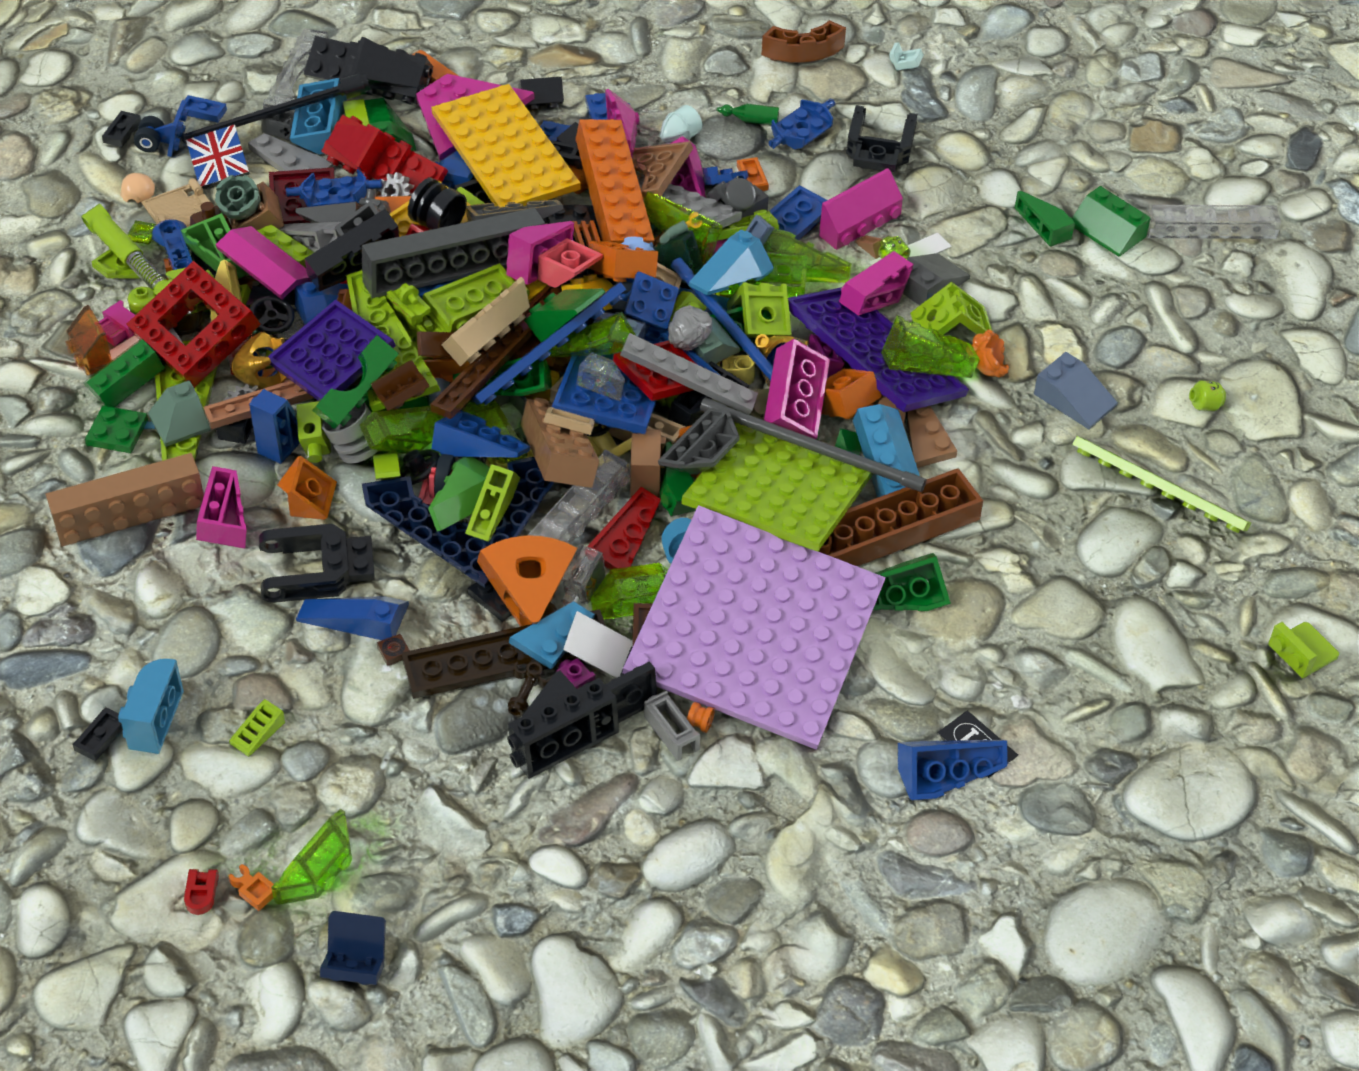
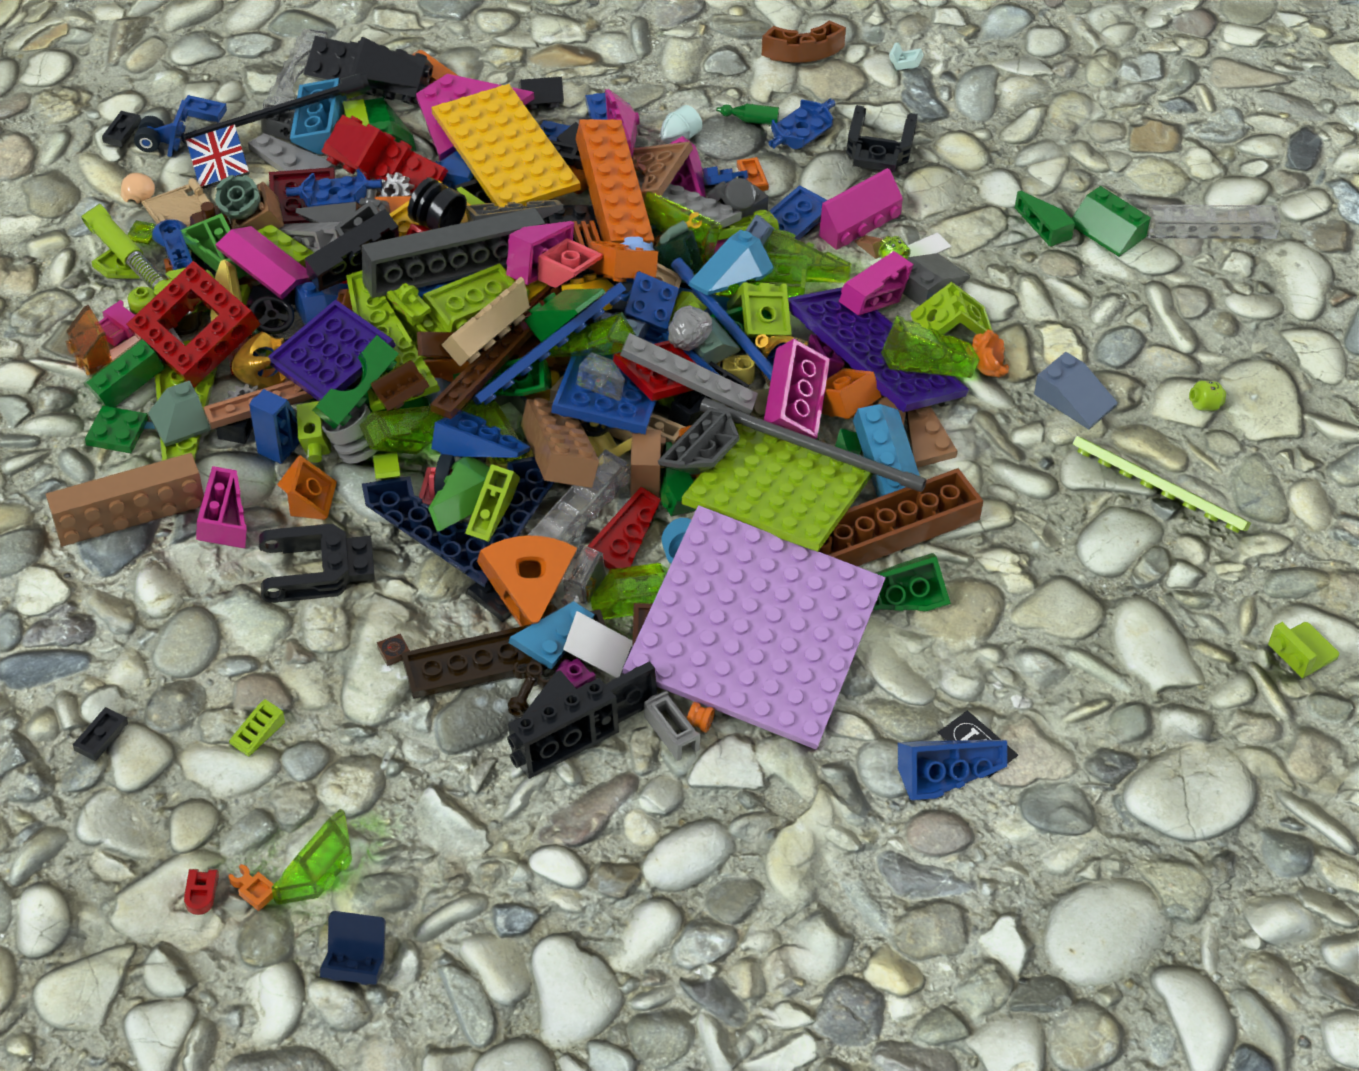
dark azure brick [118,659,184,754] -> none
blue wedge [296,596,409,640] -> none
black piece [400,449,440,485] -> none
tan tile [543,407,595,435] -> none

